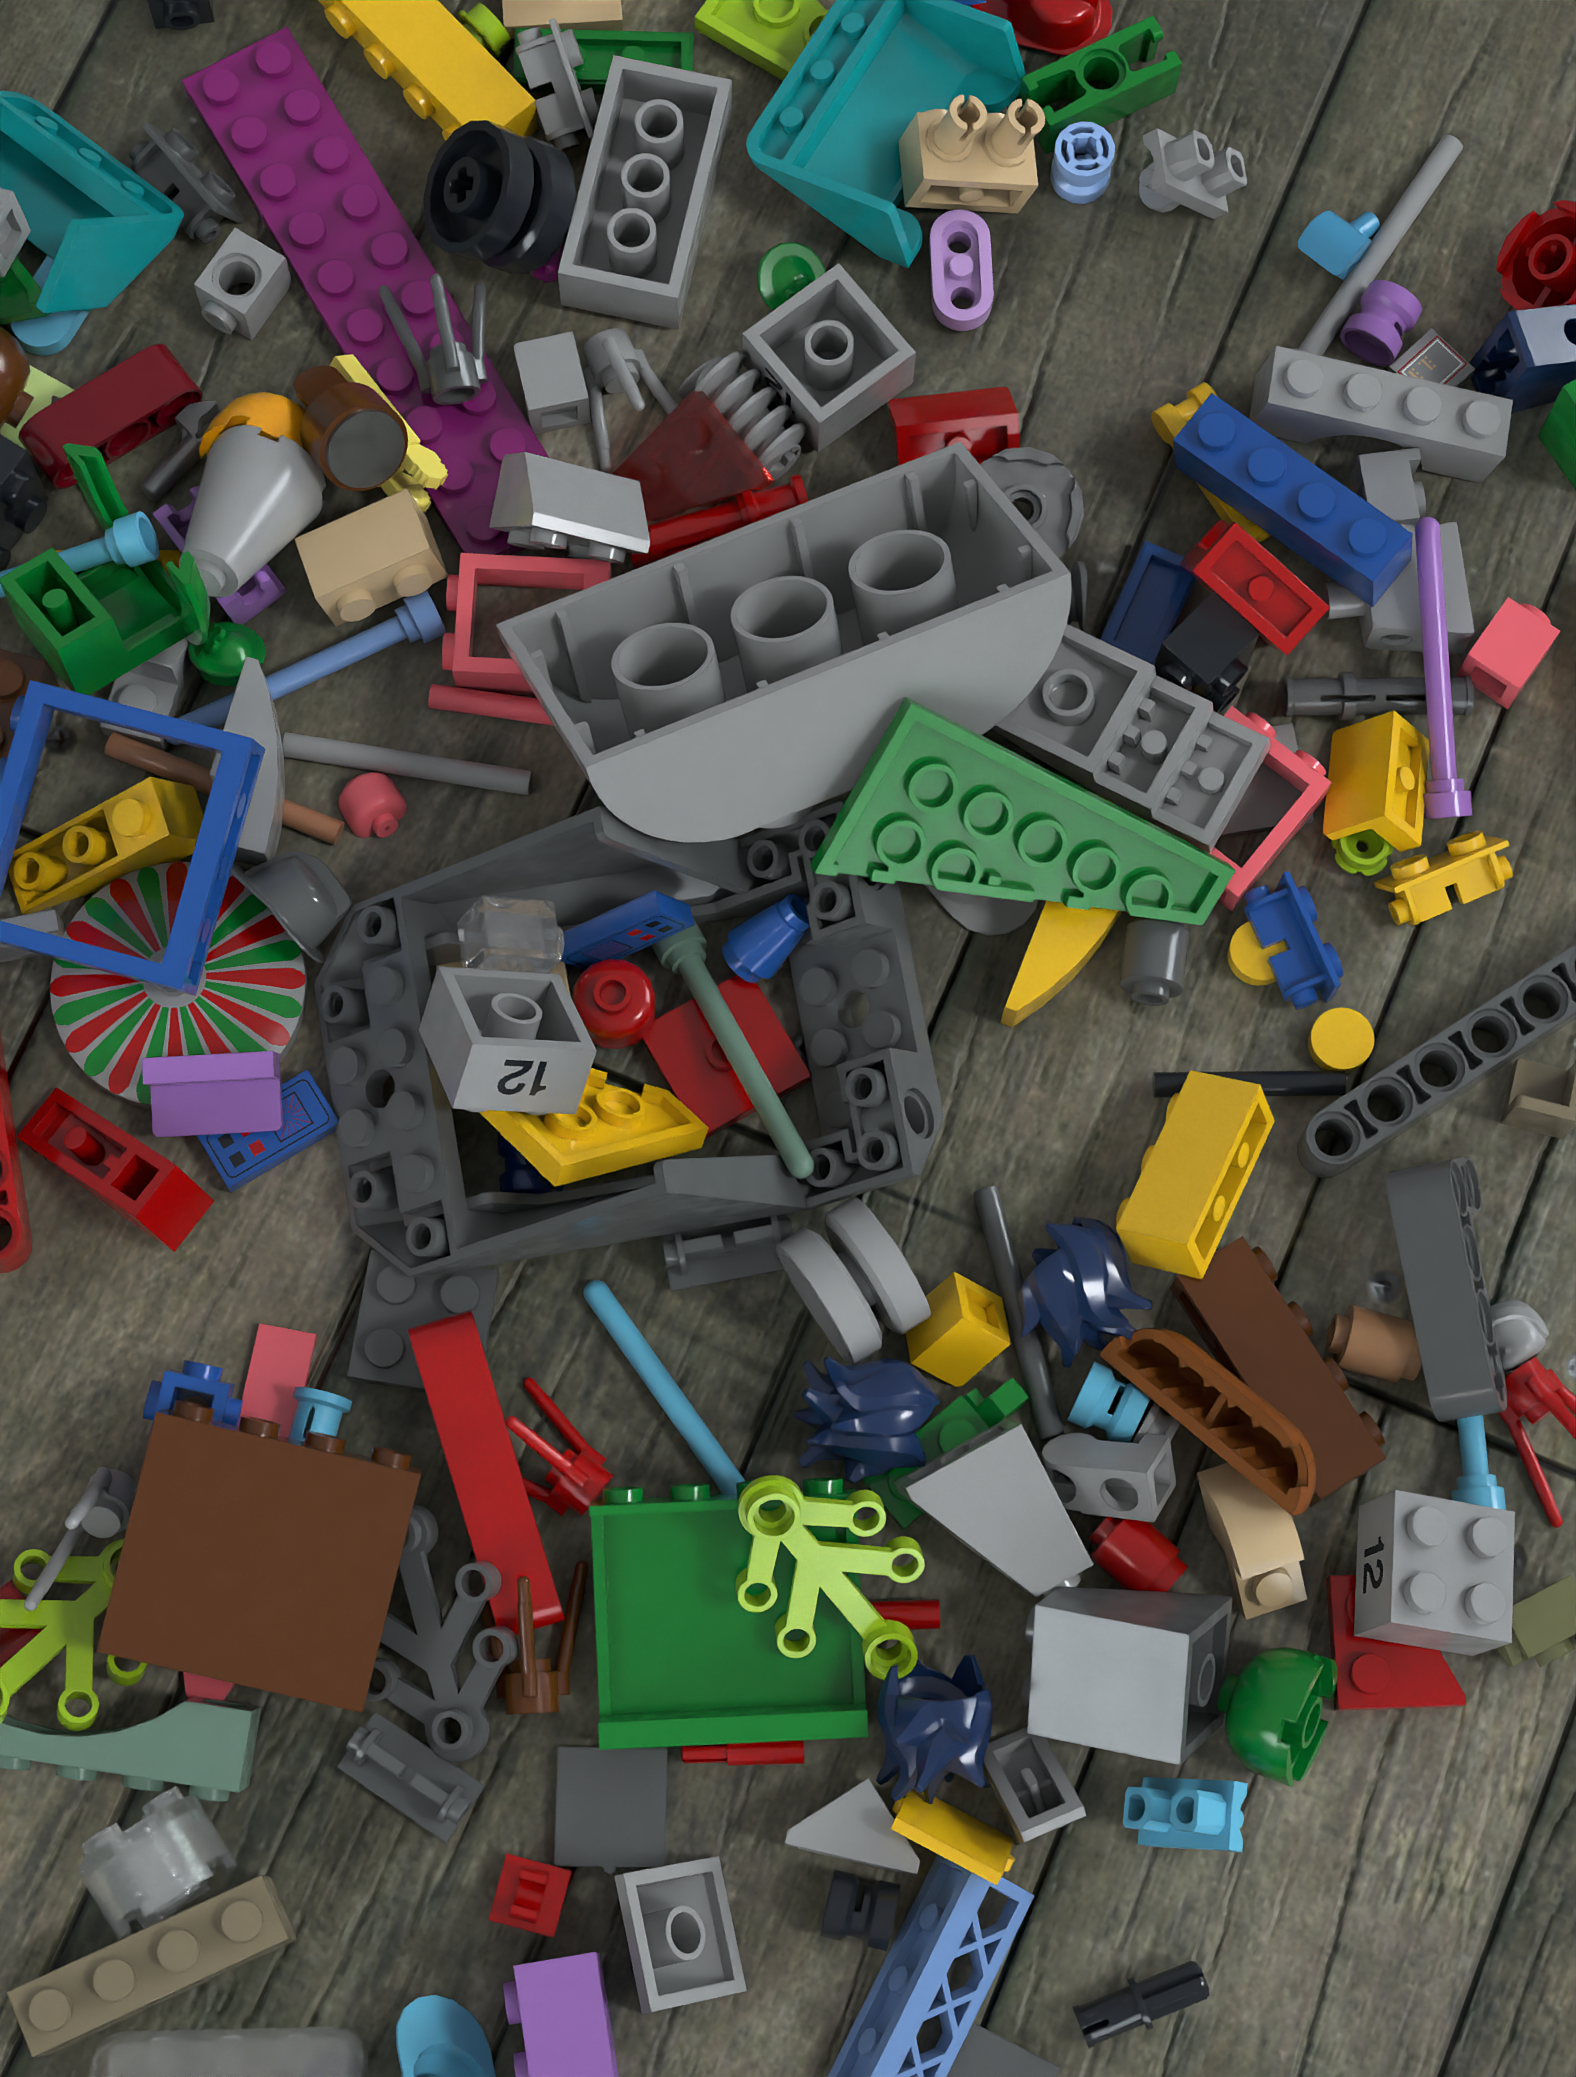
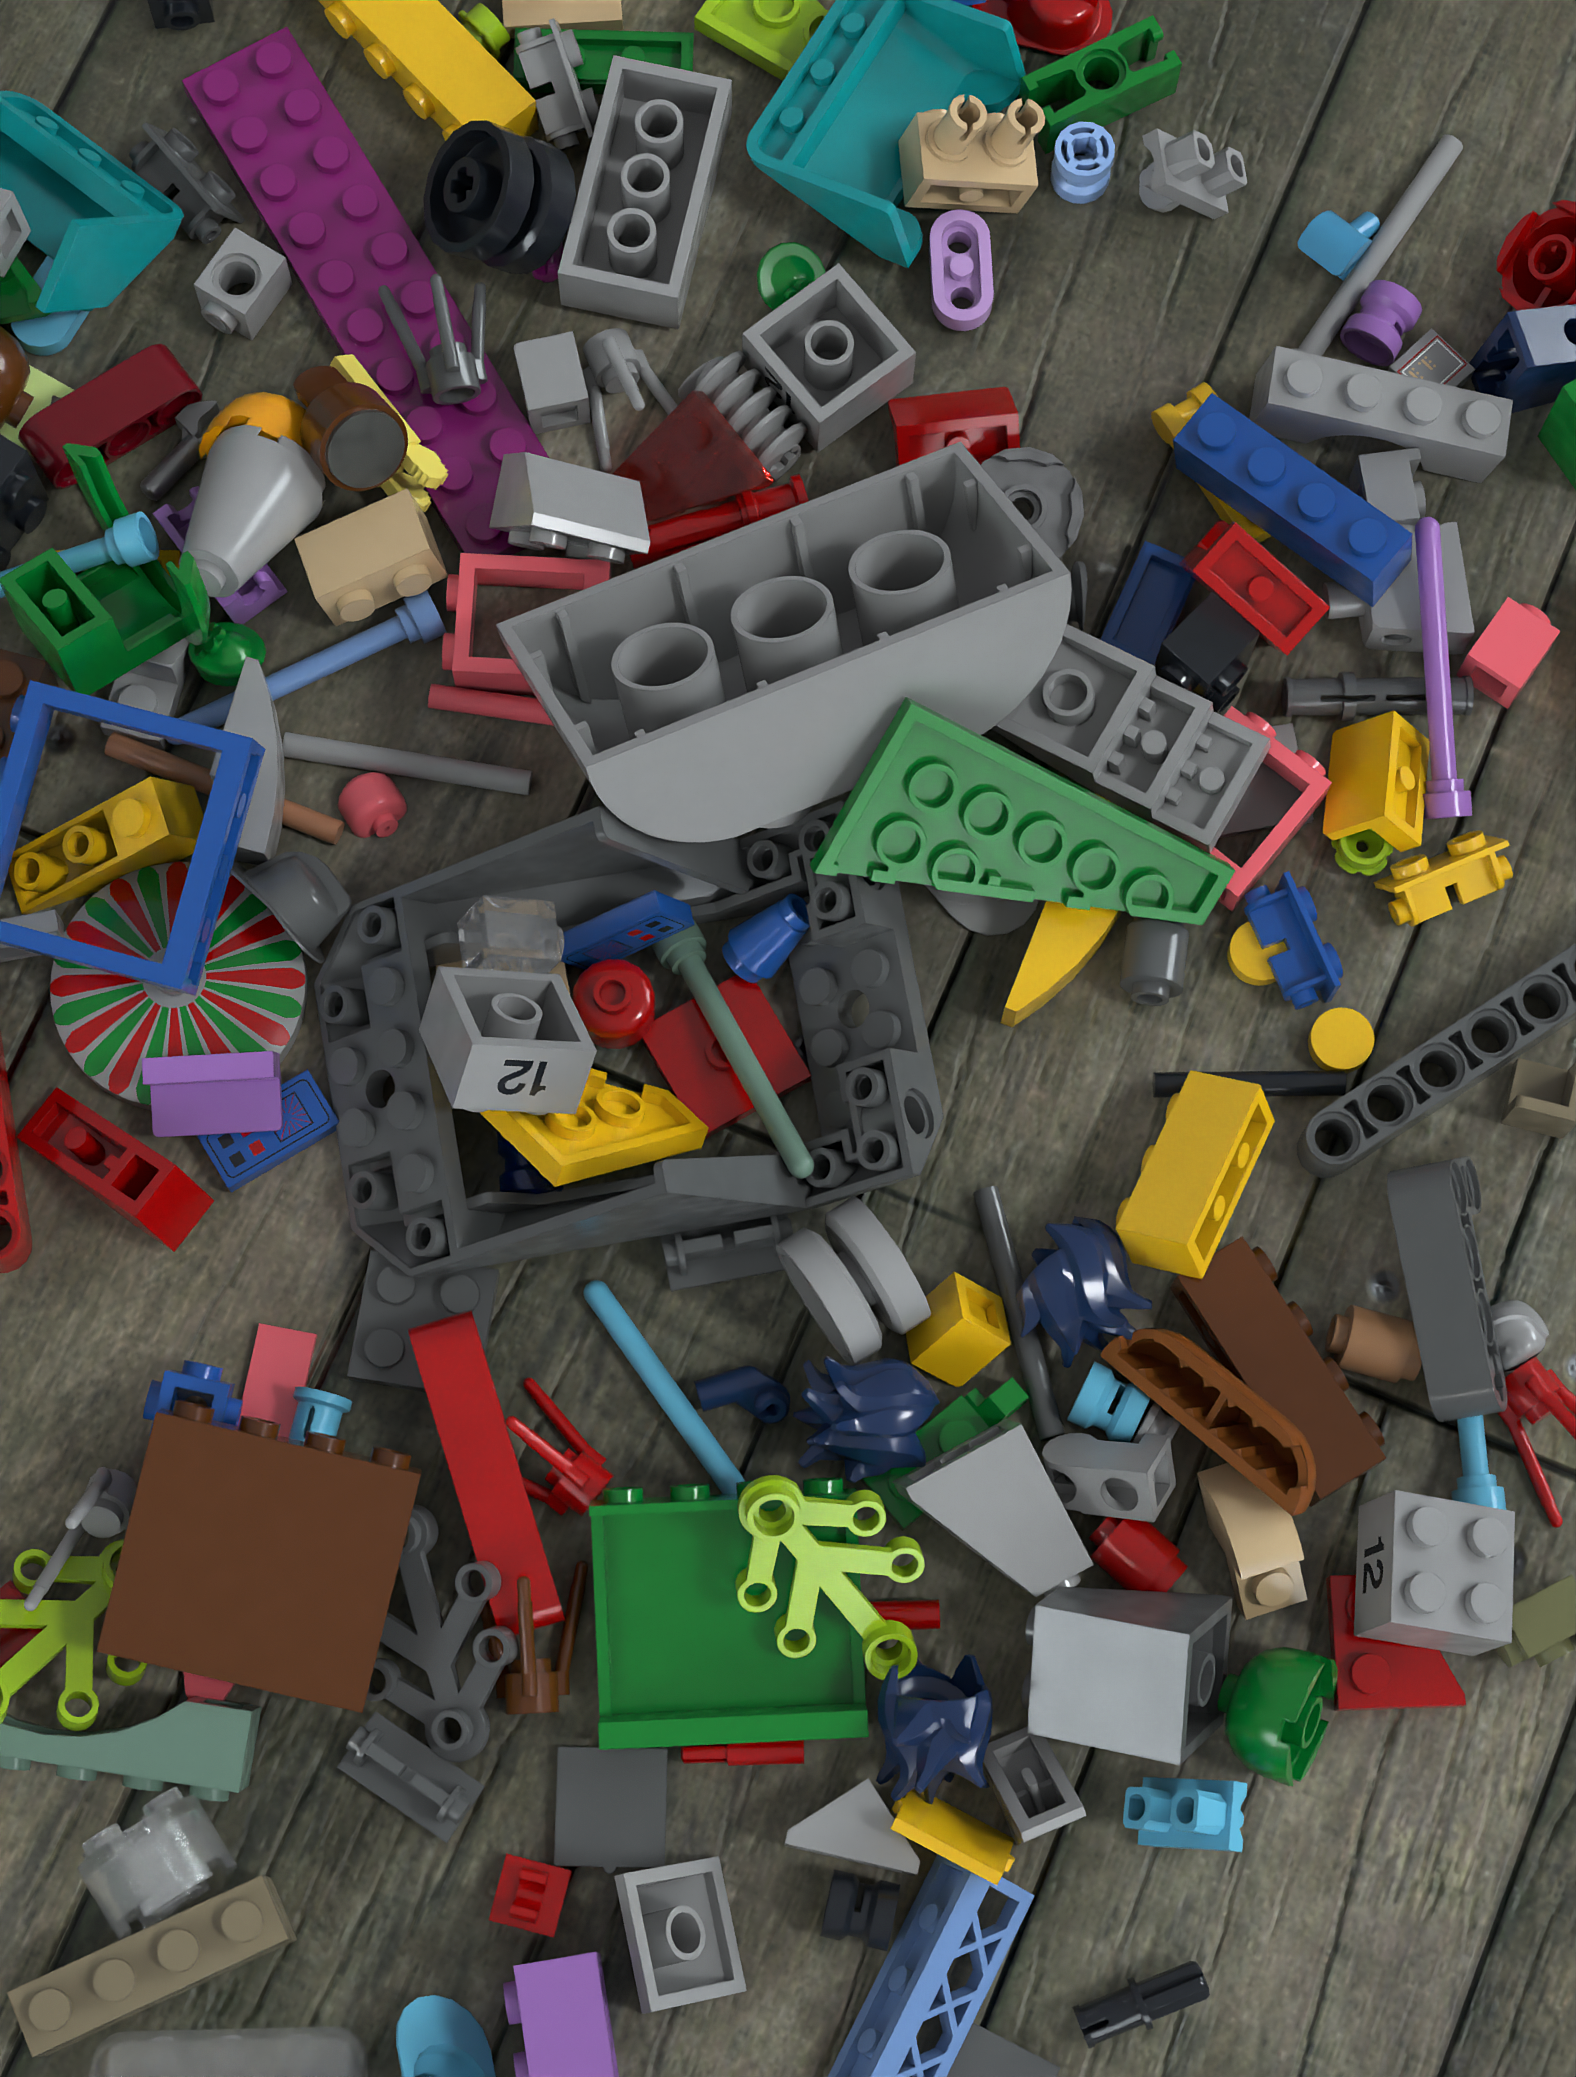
none -> dark blue arm [694,1365,790,1424]

